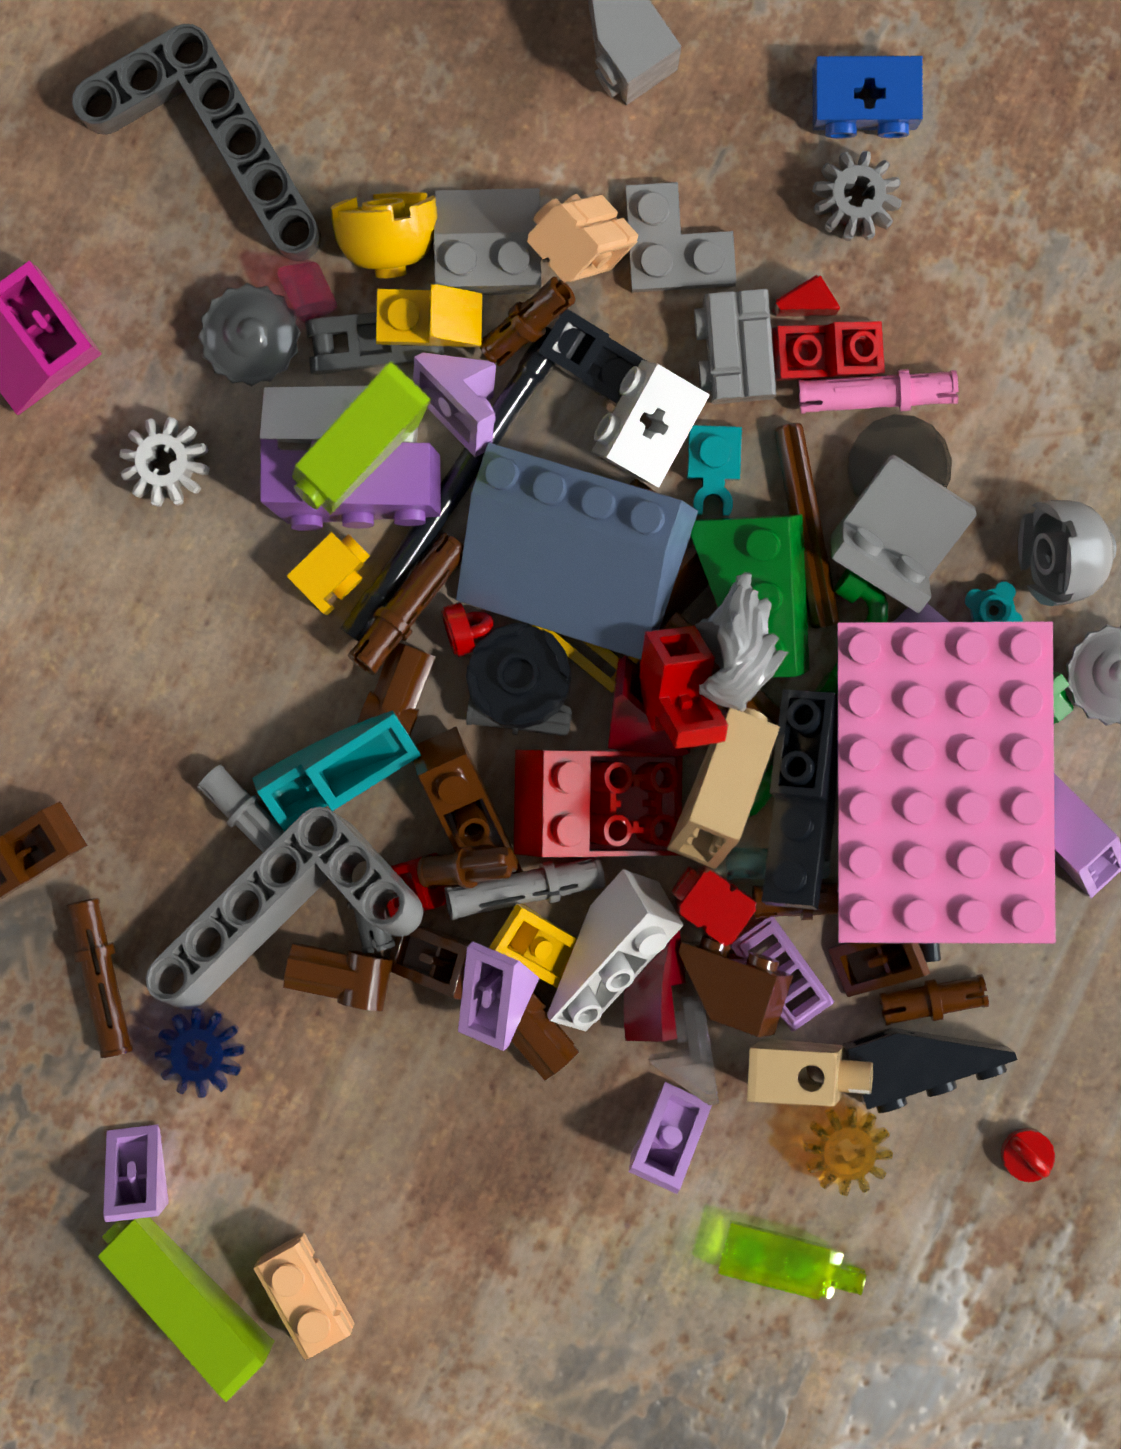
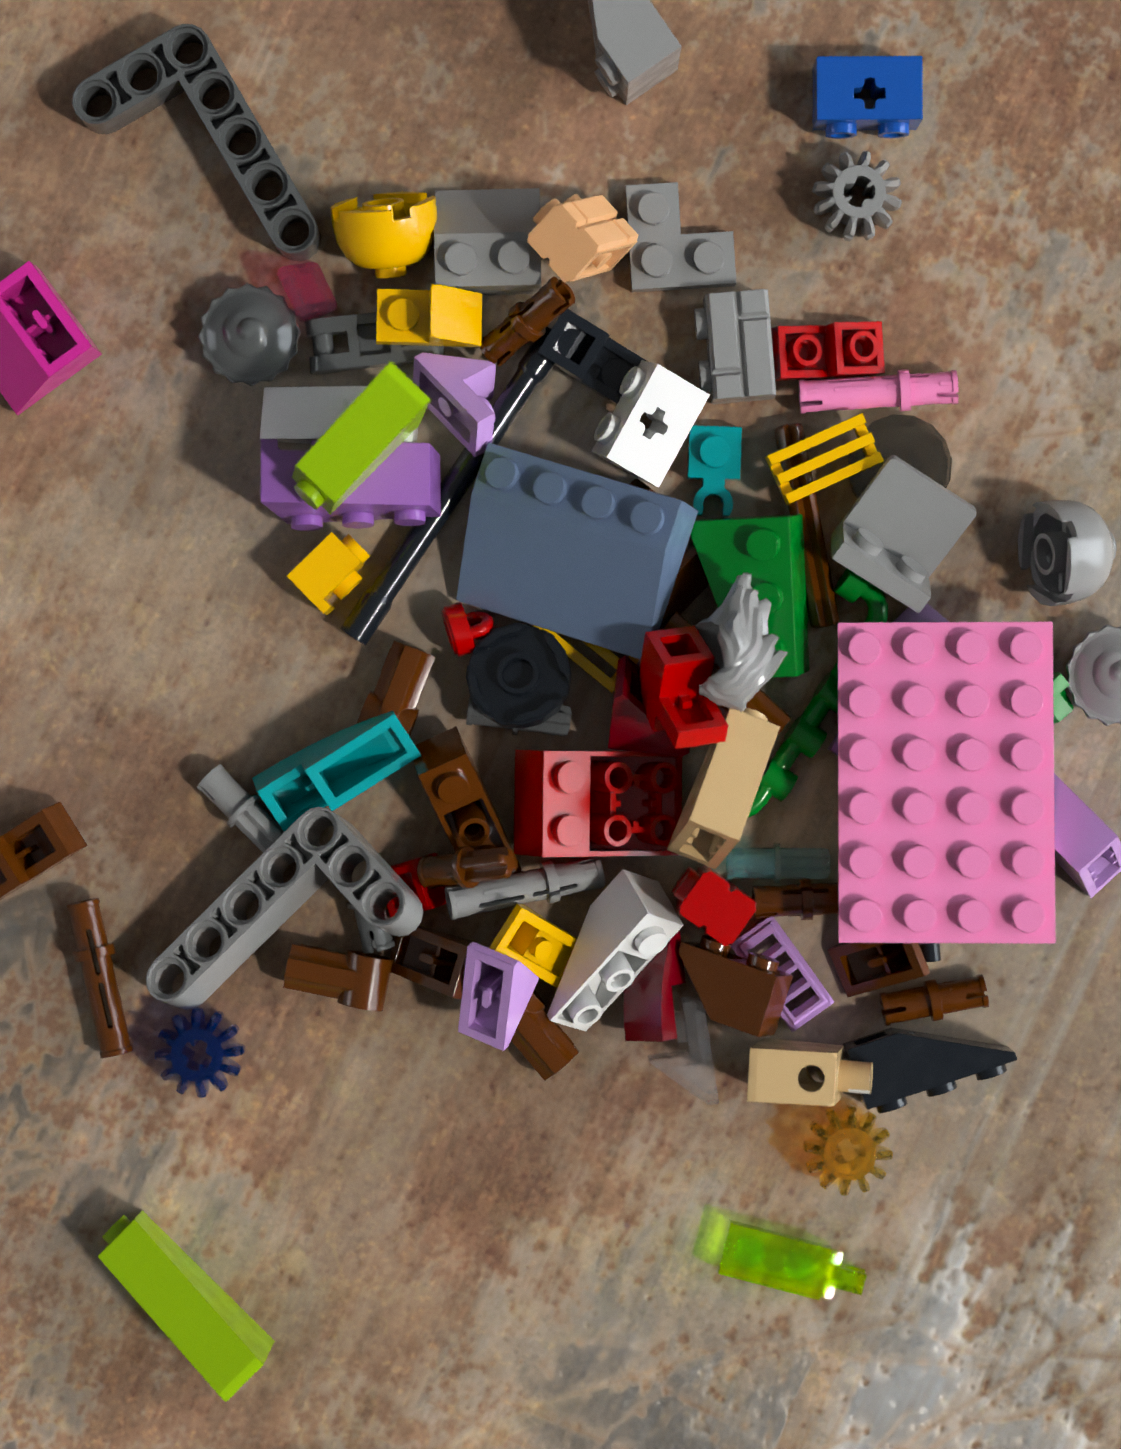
lavender slope [103,1125,169,1222] -> none
white gear [119,417,210,507] -> none
light nougat brick [253,1233,355,1360] -> none
reddish brown pin [348,533,464,675] -> none
lavender slope [629,1082,712,1194] -> none
black slope [762,689,838,910] -> none
red slope [772,275,840,317] -> none
teal plate [965,582,1023,622] -> none
red tile [1001,1128,1055,1182] -> none
none -> yellow tile [765,413,884,505]

